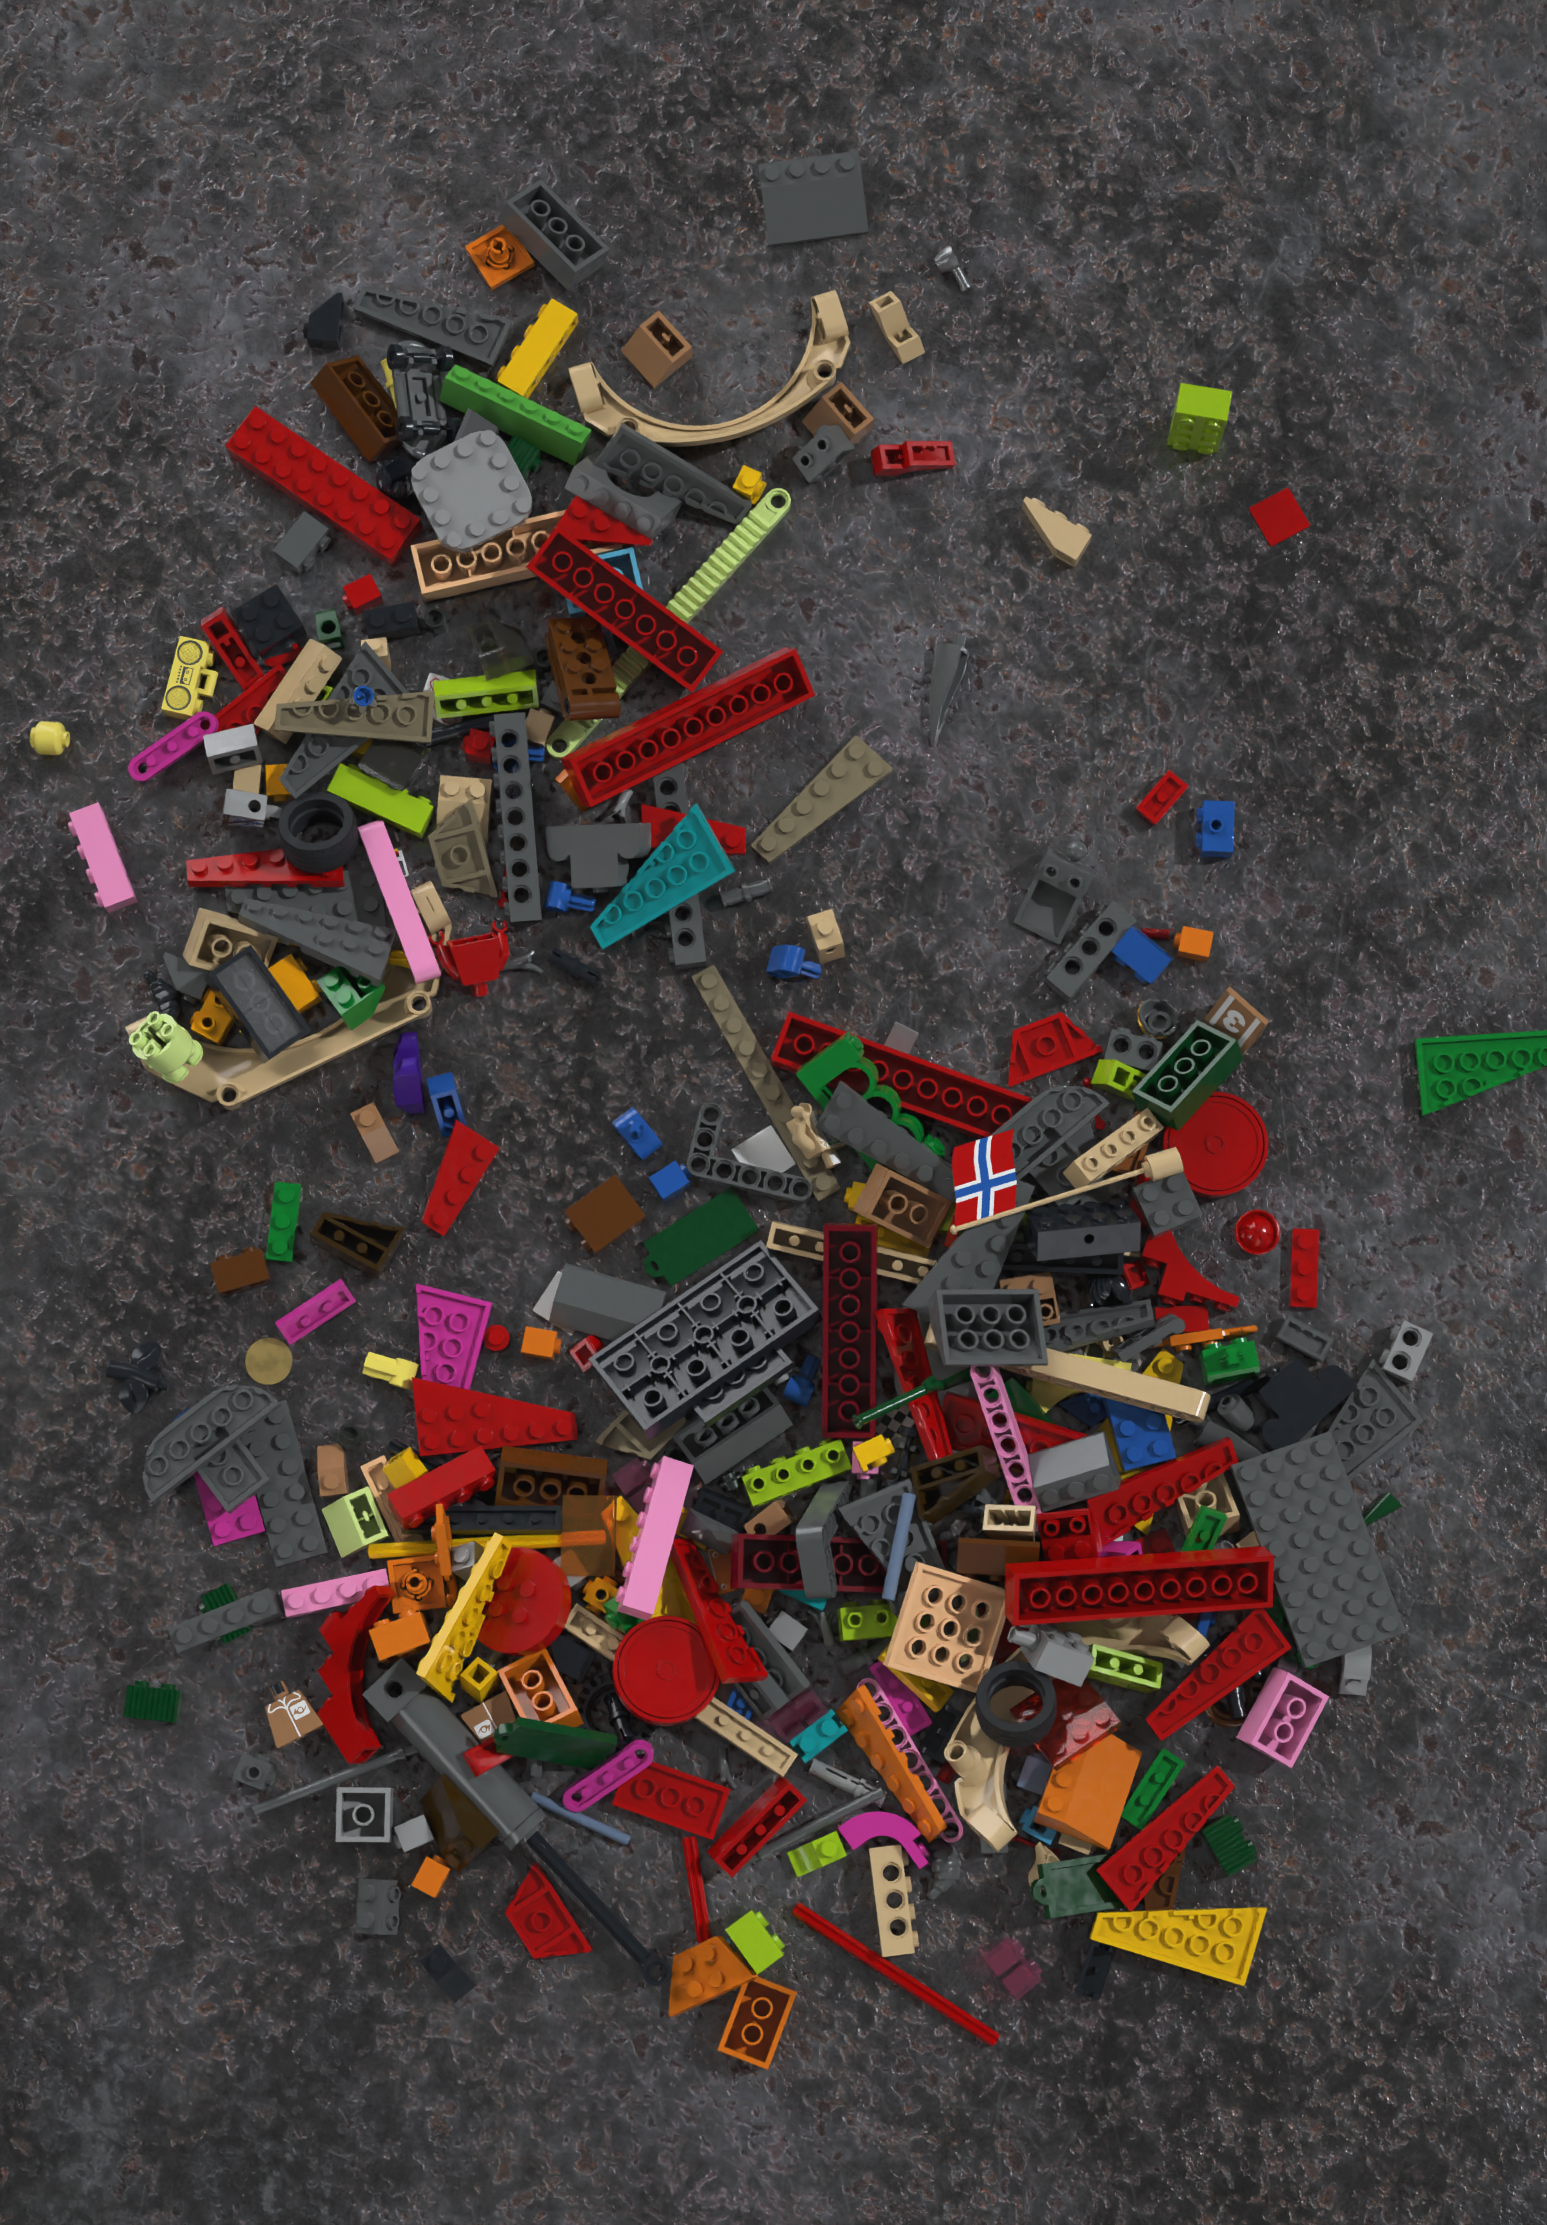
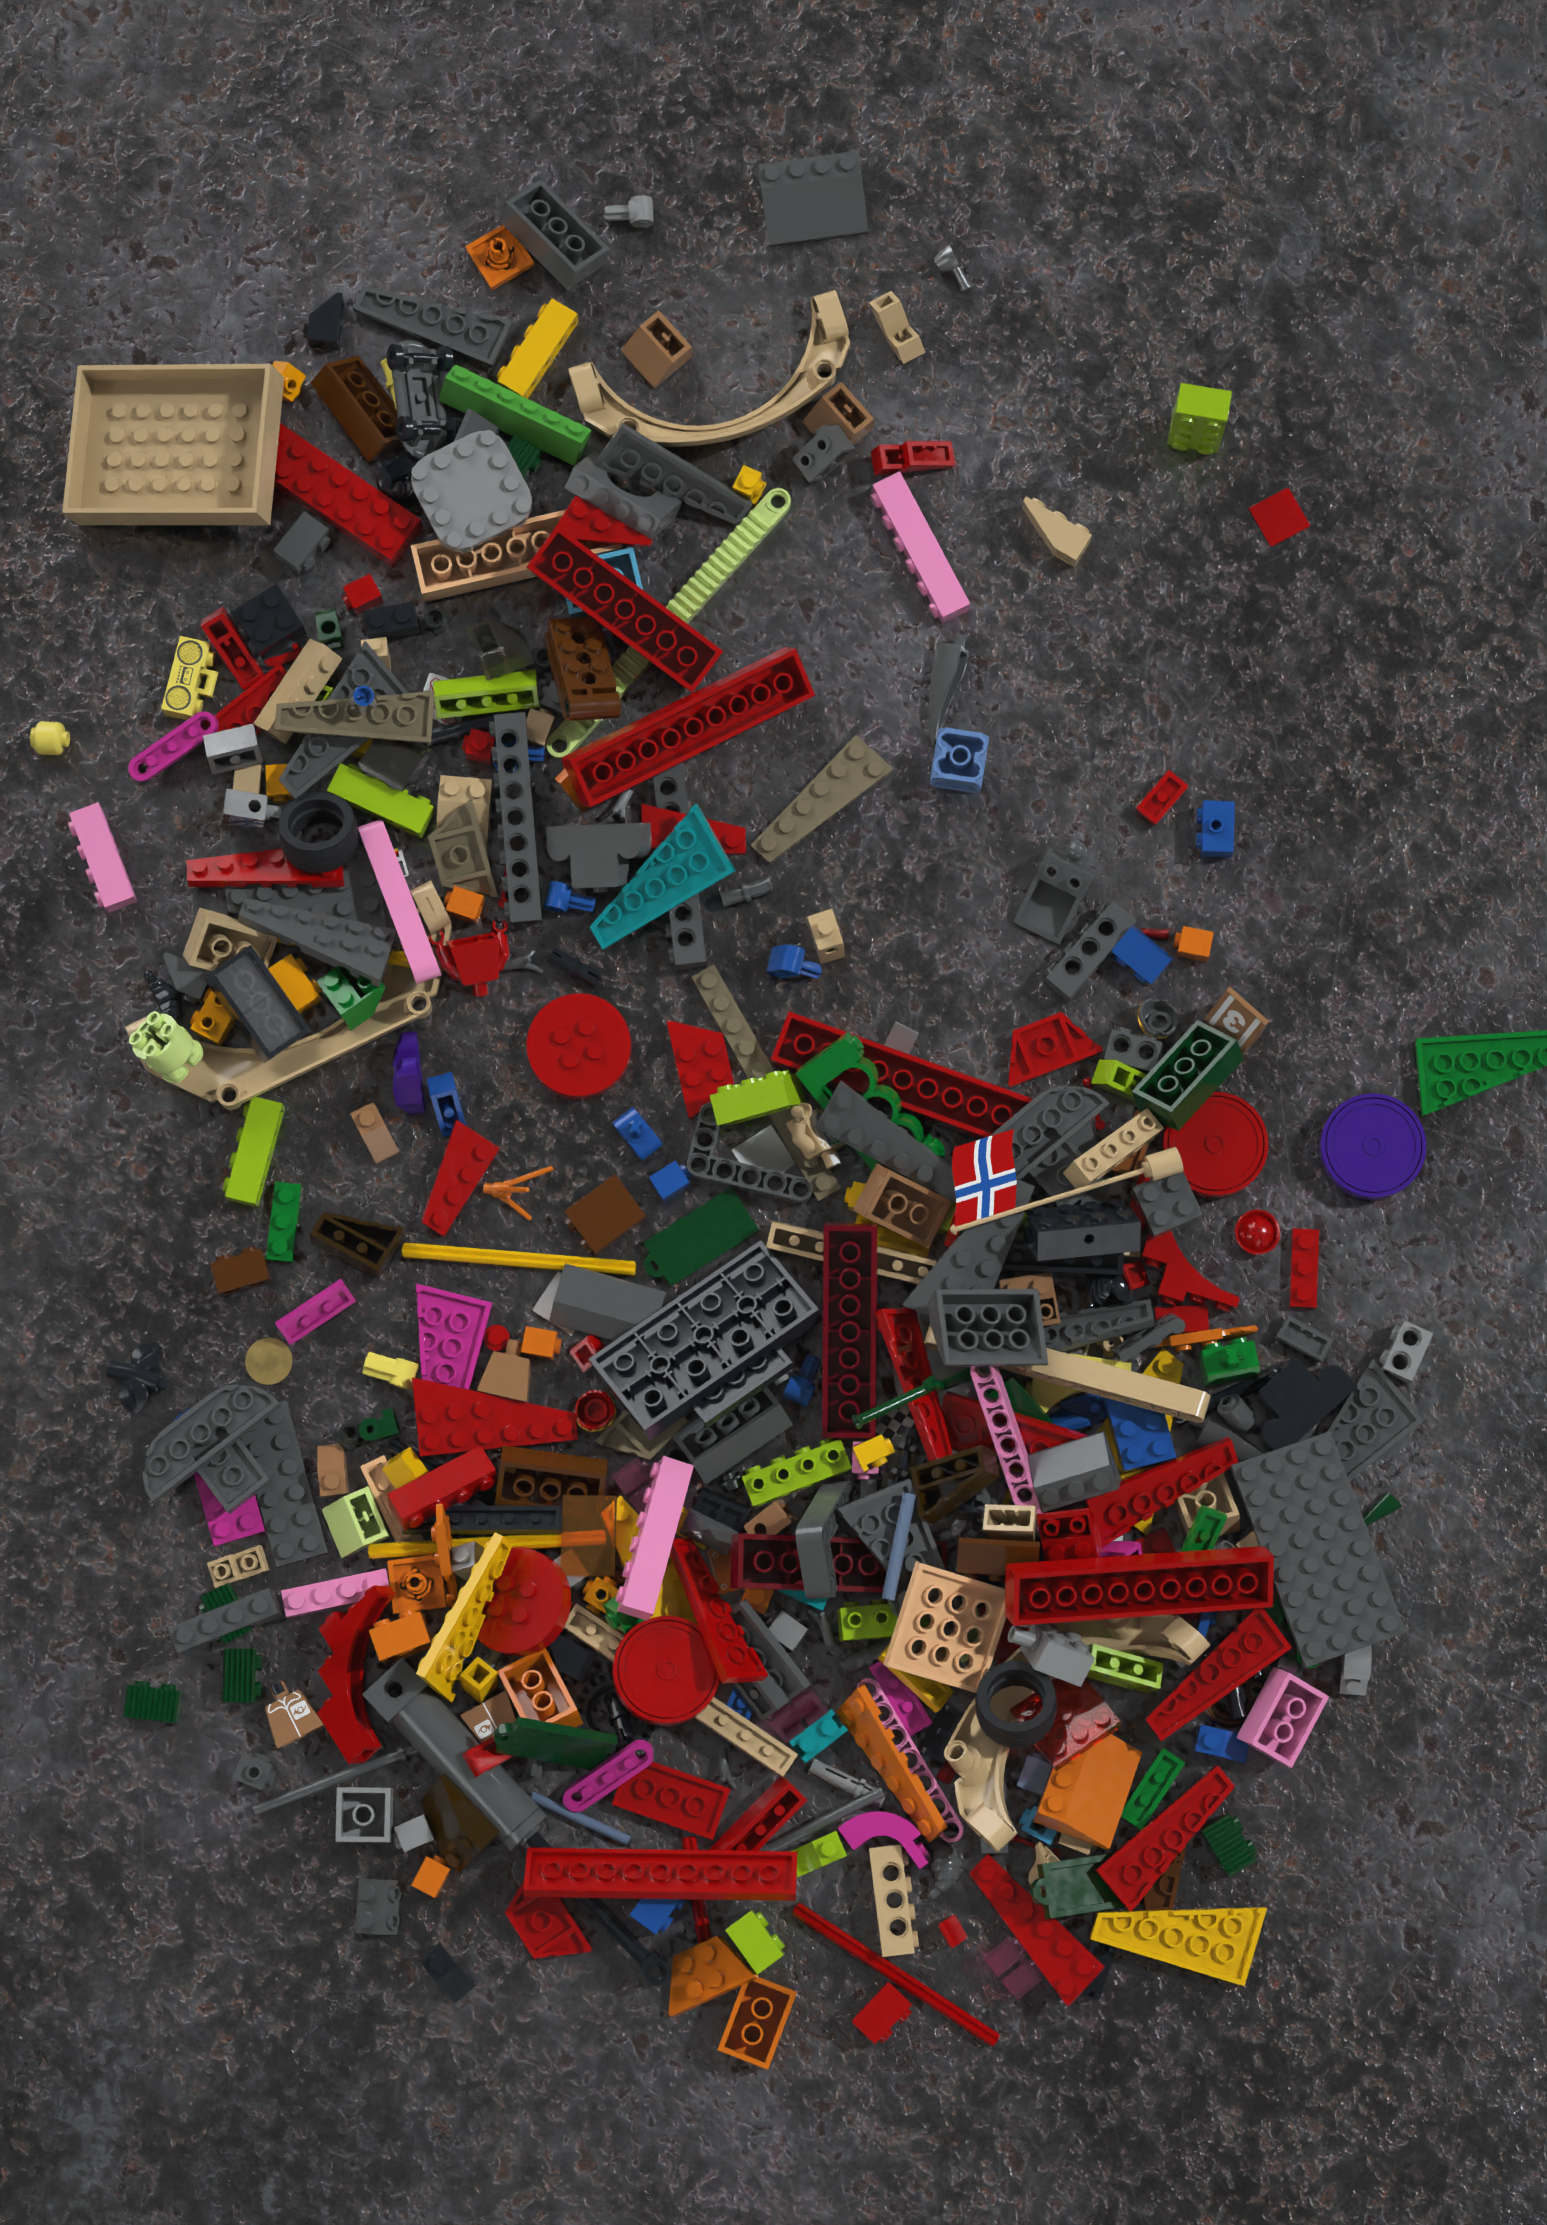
none -> tan container [62,364,284,525]
none -> tan slope [207,1545,270,1588]
none -> dark green brick [222,1648,263,1703]
none -> lime brick [223,1097,285,1207]
none -> light orange brick [272,361,306,402]
none -> dark green leg [359,1408,401,1442]
none -> yellow axle [402,1243,636,1276]
none -> orange brick [443,886,485,925]
none -> medium nougat torso [477,1339,531,1403]
none -> orange plant [483,1166,553,1221]
none -> red plate [523,1848,797,1901]
none -> red brick [527,993,632,1099]
none -> red hair [574,1390,616,1432]
none -> light grey axle [604,195,654,228]
none -> blue slope [630,1899,688,1934]
none -> red wing [667,1021,734,1119]
none -> lime brick [710,1070,806,1126]
none -> red brick [851,1981,912,2044]
none -> bright pink brick [870,471,970,624]
none -> medium blue piece [930,728,989,793]
none -> red slope [938,1915,967,1948]
none -> red wing [969,1854,1105,2007]
none -> blue piece [1048,1408,1090,1430]
none -> blue slope [1193,1725,1249,1763]
none -> dark purple brick [1319,1093,1426,1200]

